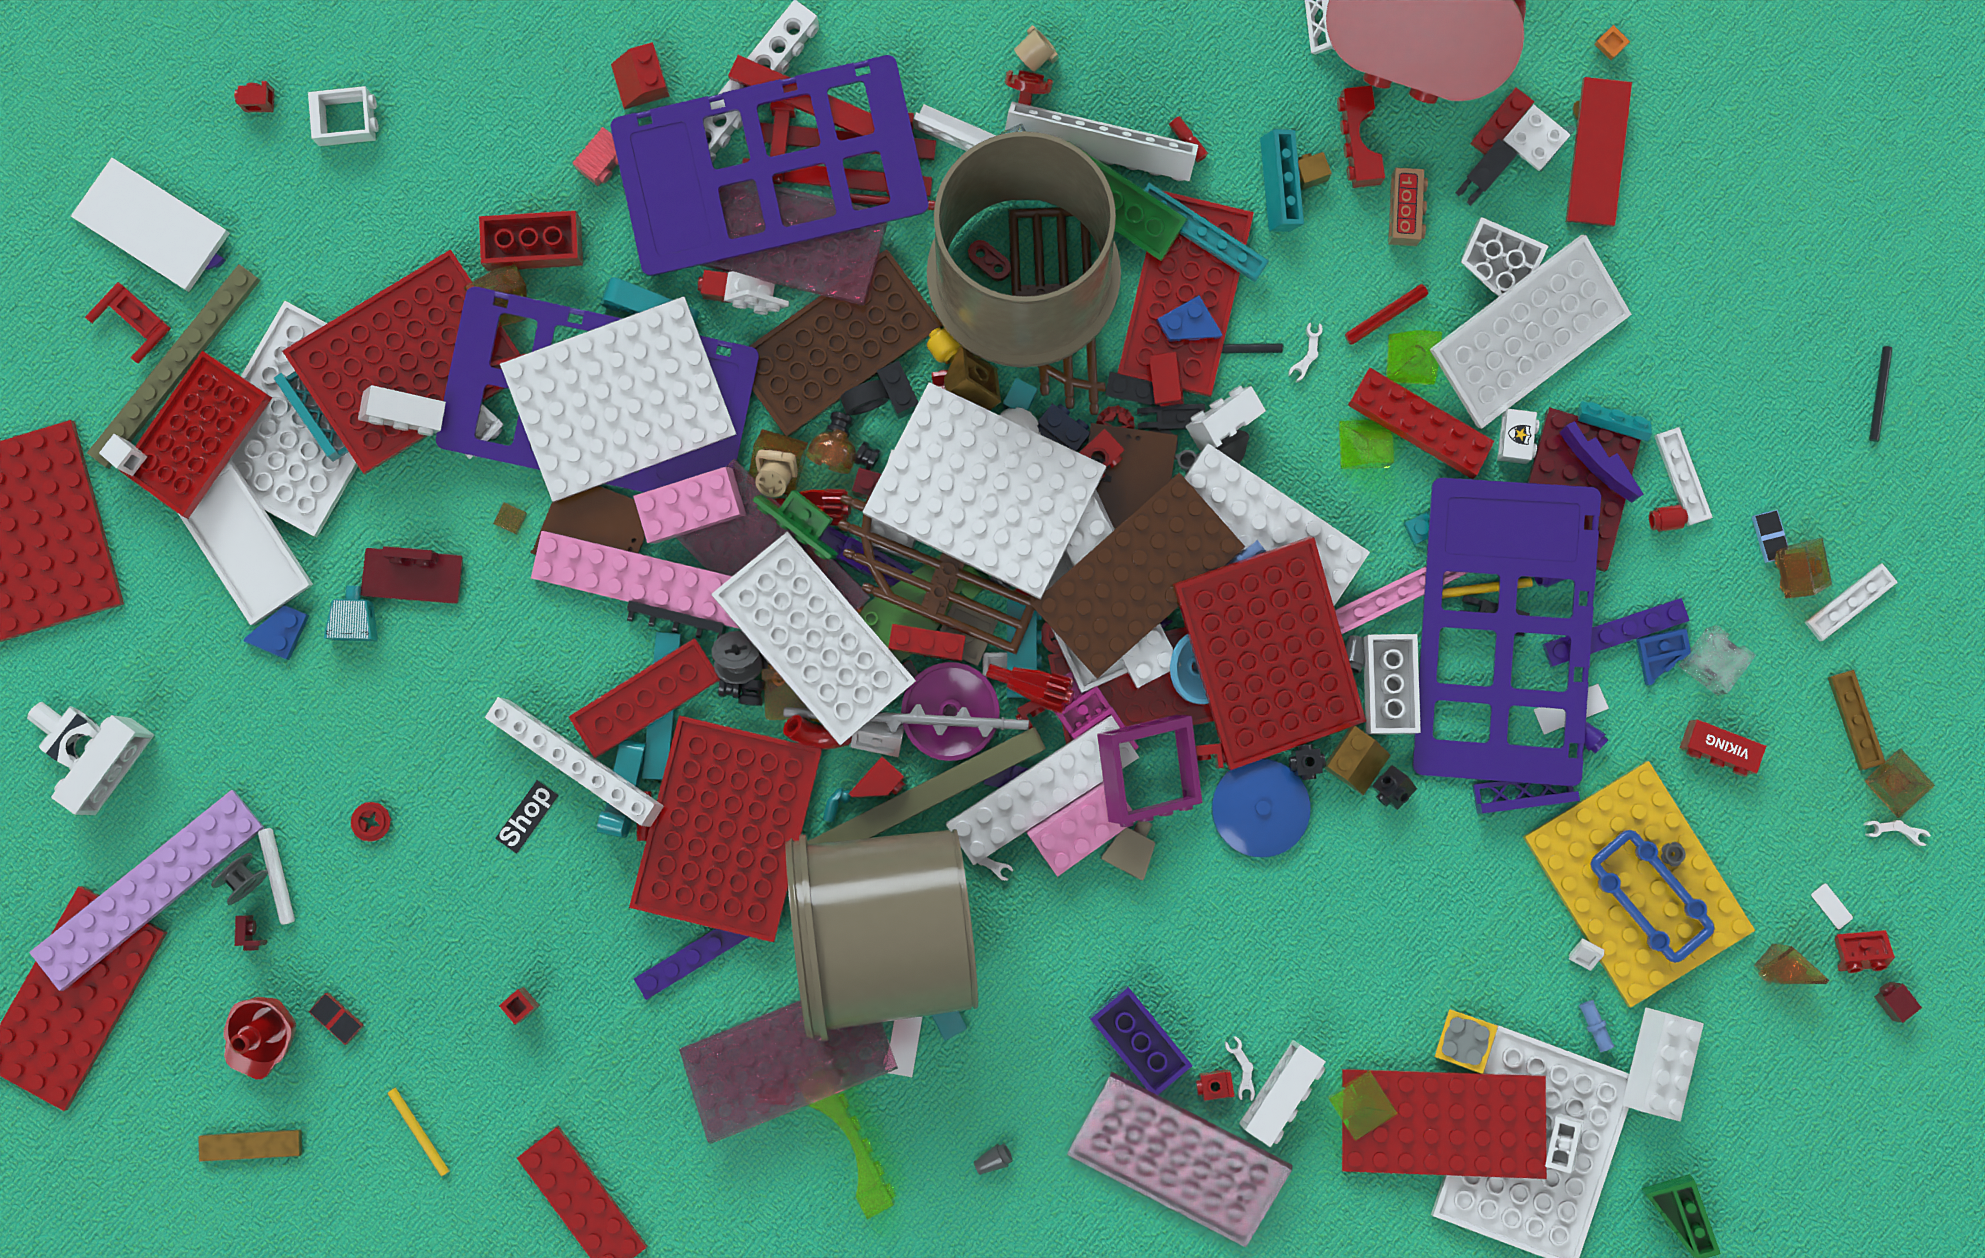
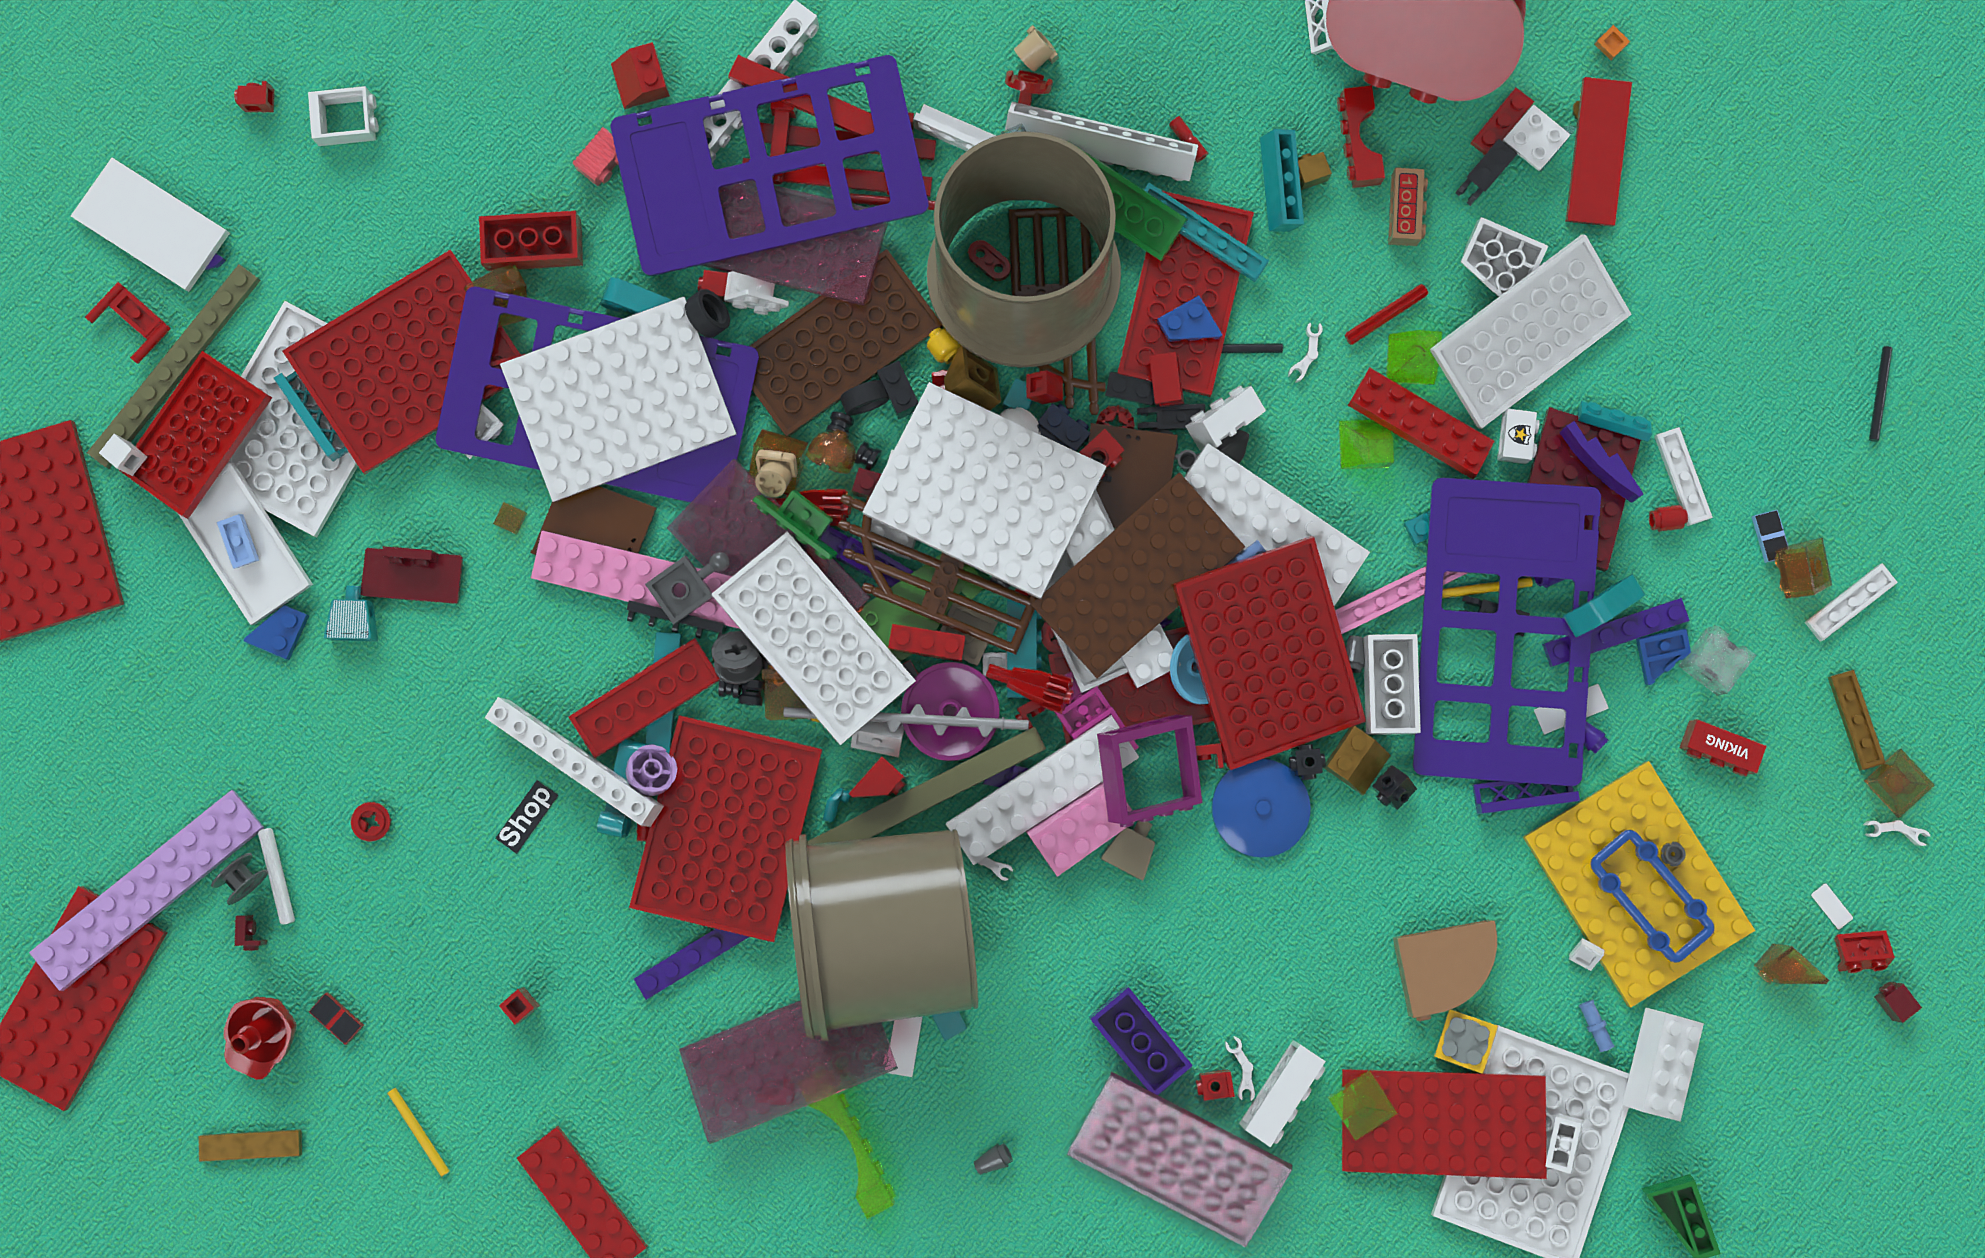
white connector [27,702,100,768] -> none
white brick [51,715,154,815] -> none
white wedge [358,385,446,436] -> none
bright pink brick [633,467,746,544] -> none
red cylinder [783,715,852,749] -> none
none -> light blue plate [217,514,259,569]
none -> lavender cylinder [625,745,677,796]
none -> dark grey plate [645,552,730,625]
none -> black tyre [685,289,730,338]
none -> red panel [1026,370,1063,404]
none -> medium nougat brick [1393,920,1497,1021]
none -> teal beam [1563,574,1645,637]

